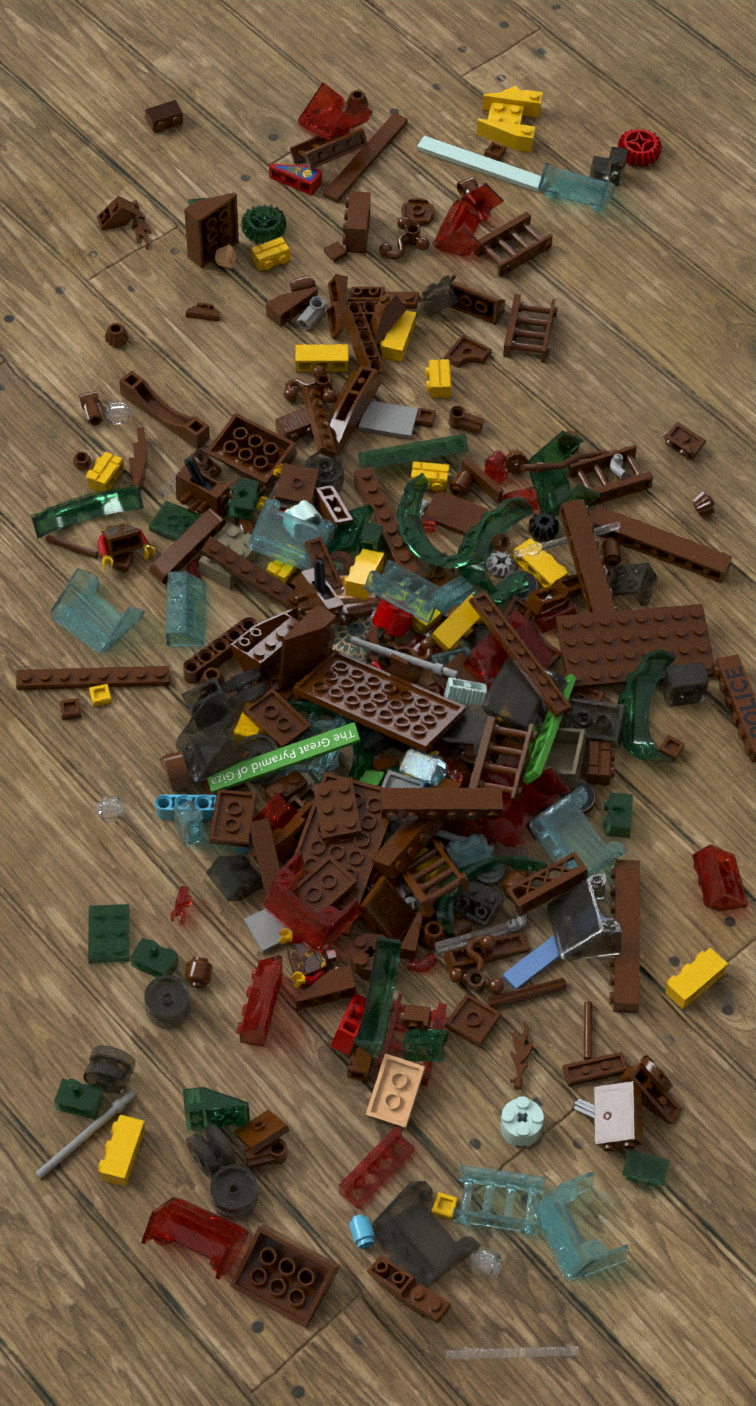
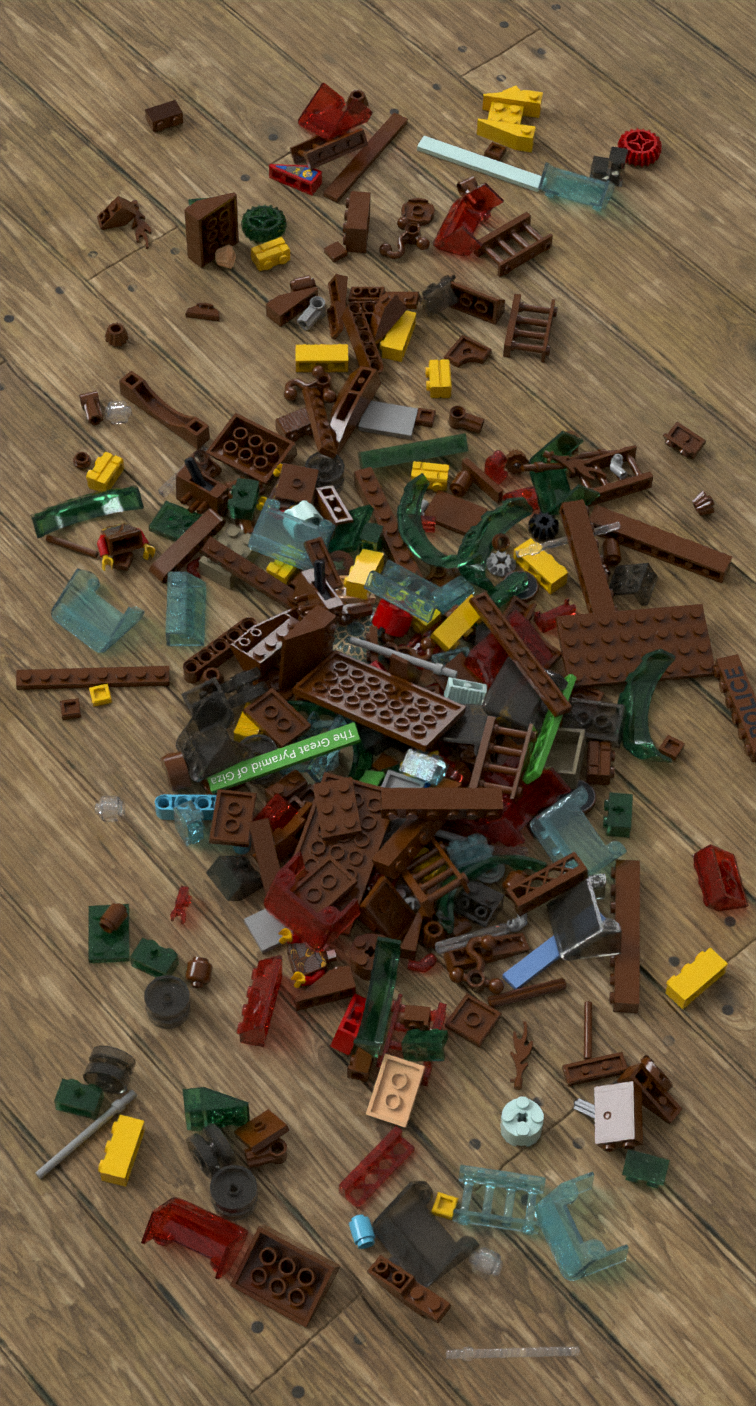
reddish brown slope [129,427,147,497] -> none
reddish brown slope [524,574,582,615] -> none
clear smoke brick [662,662,709,707] -> none
none -> reddish brown brick [99,903,128,934]
none -> reddish brown piece [543,450,607,481]

